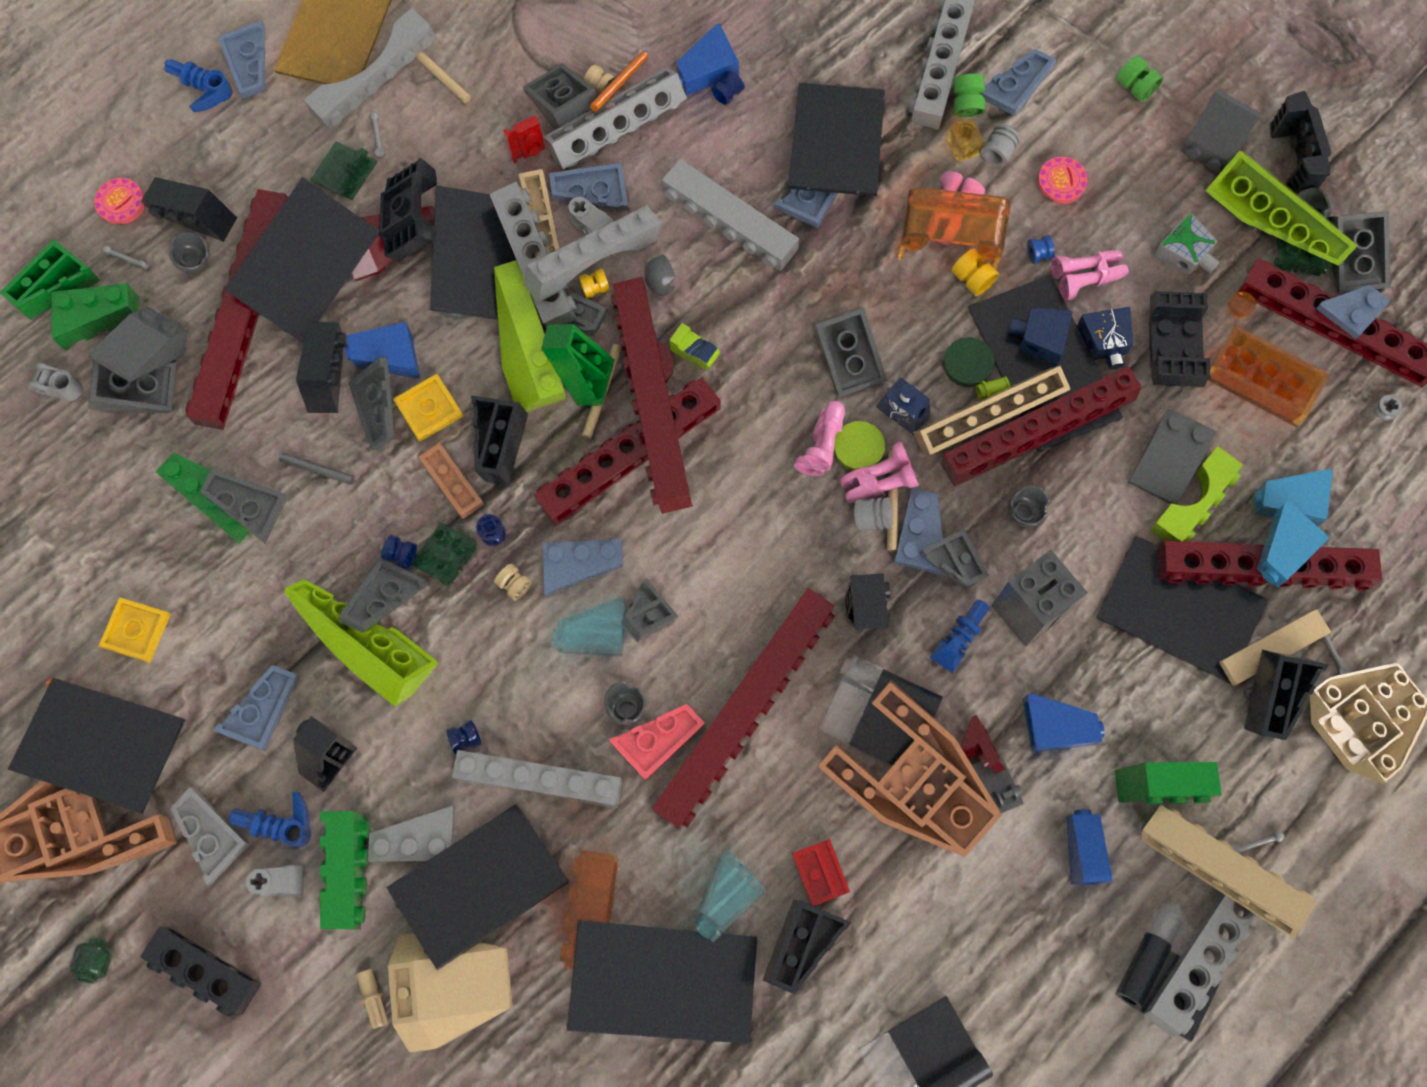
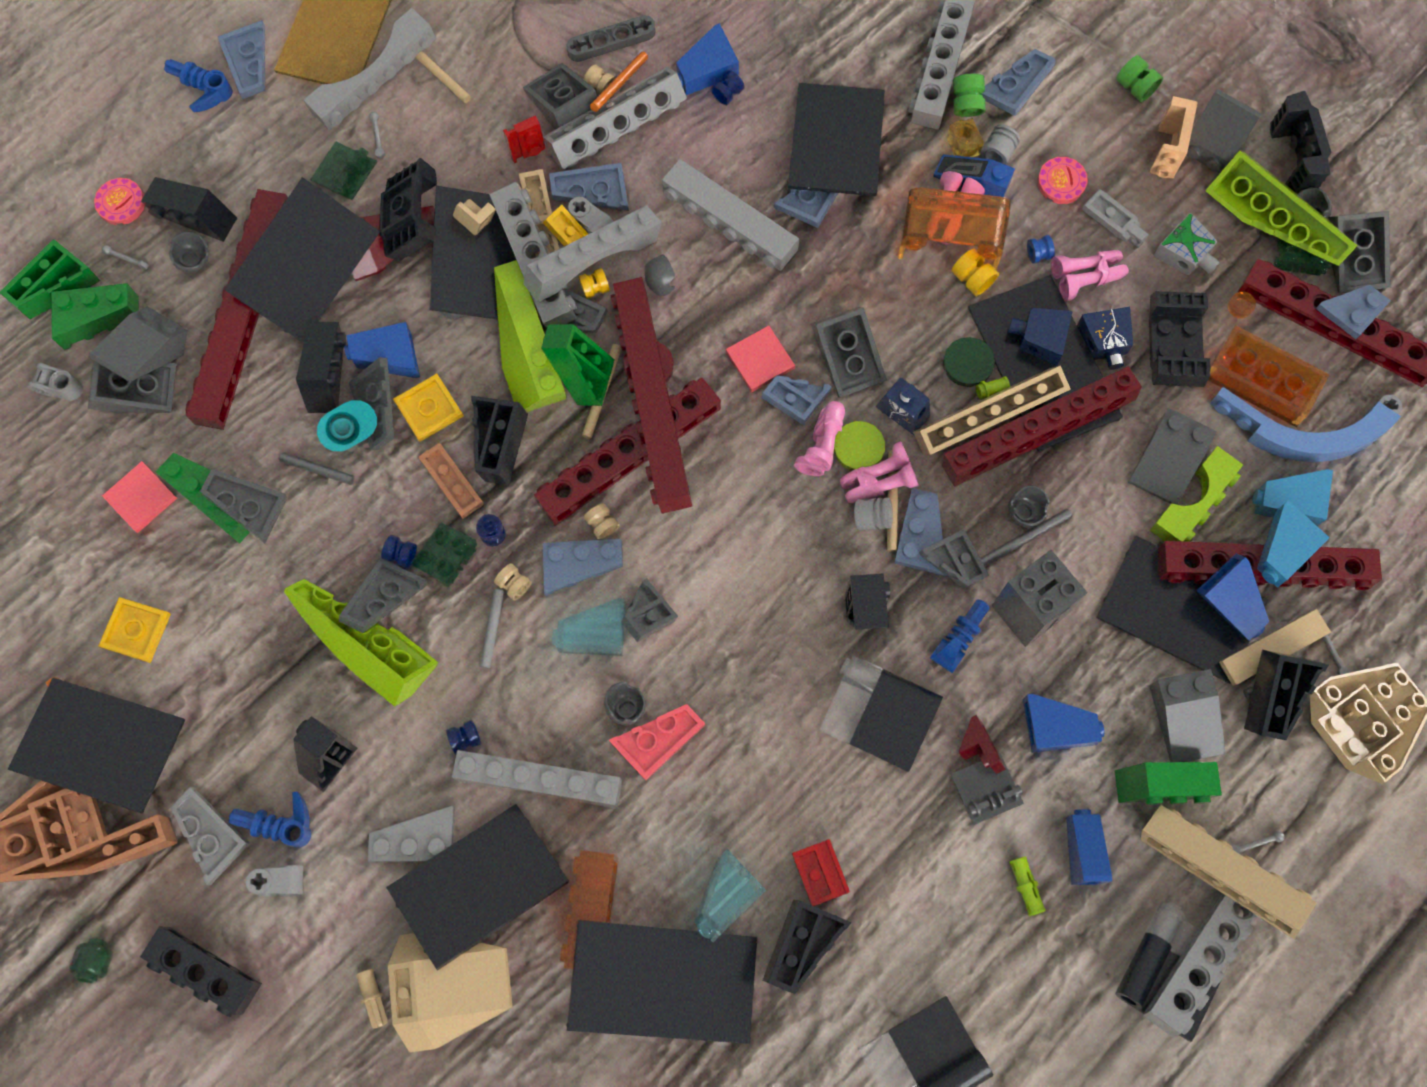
sand blue wing [213,665,299,751] -> none
green wedge [320,811,370,930] -> none
dark red brick [652,588,835,831] -> none
lime leg [669,323,720,370] -> none
nougat wedge [818,680,1002,857] -> none
none -> coral tile [102,461,177,533]
none -> teal piece [317,400,377,452]
none -> tan panel [453,199,496,236]
none -> light grey bar [479,589,504,669]
none -> yellow plate [542,205,588,246]
none -> dark grey beam [566,15,656,62]
none -> tan wheel [584,503,620,540]
none -> coral tile [726,326,795,393]
none -> sand blue wing [761,375,832,425]
none -> blue slope [933,154,1015,203]
none -> flat silver bar [980,508,1072,567]
none -> lime pin [1009,856,1046,916]
none -> light grey hinge [1082,189,1148,248]
none -> slope [1149,669,1226,762]
none -> light nougat panel [1150,96,1198,178]
none -> blue slope [1197,553,1269,641]
none -> medium blue arch [1210,387,1401,462]

